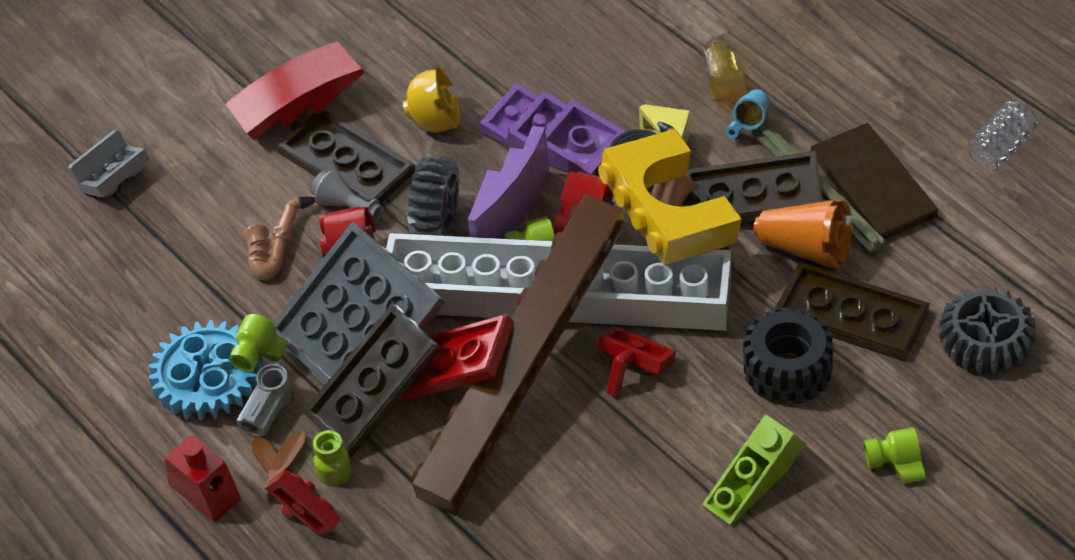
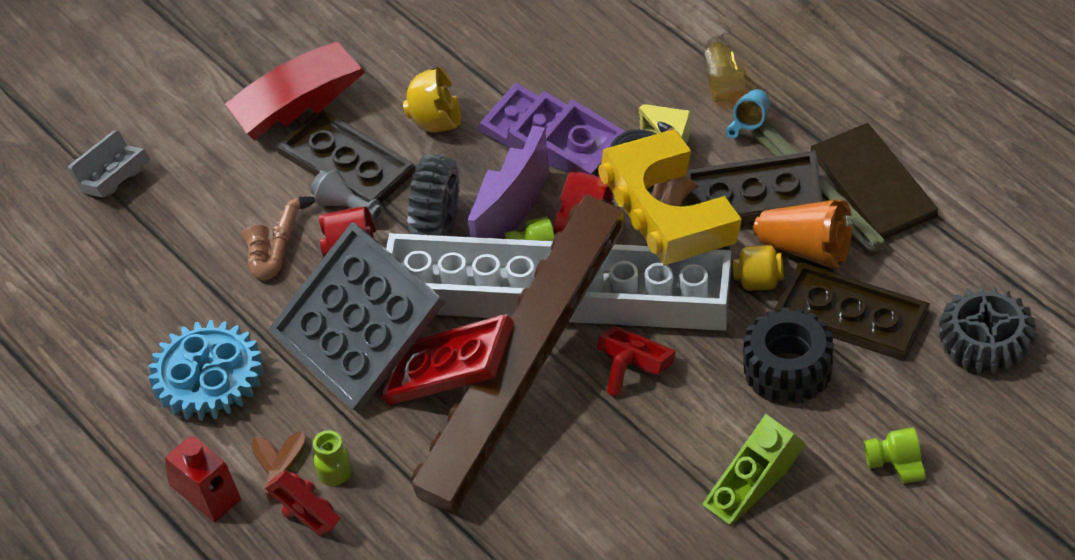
lime piece [229,314,288,372] -> none
light grey piece [236,364,293,437] -> none
dark brown tile [303,303,442,457] -> none
clear piece [968,101,1038,171] -> none
none -> yellow head [733,245,784,291]

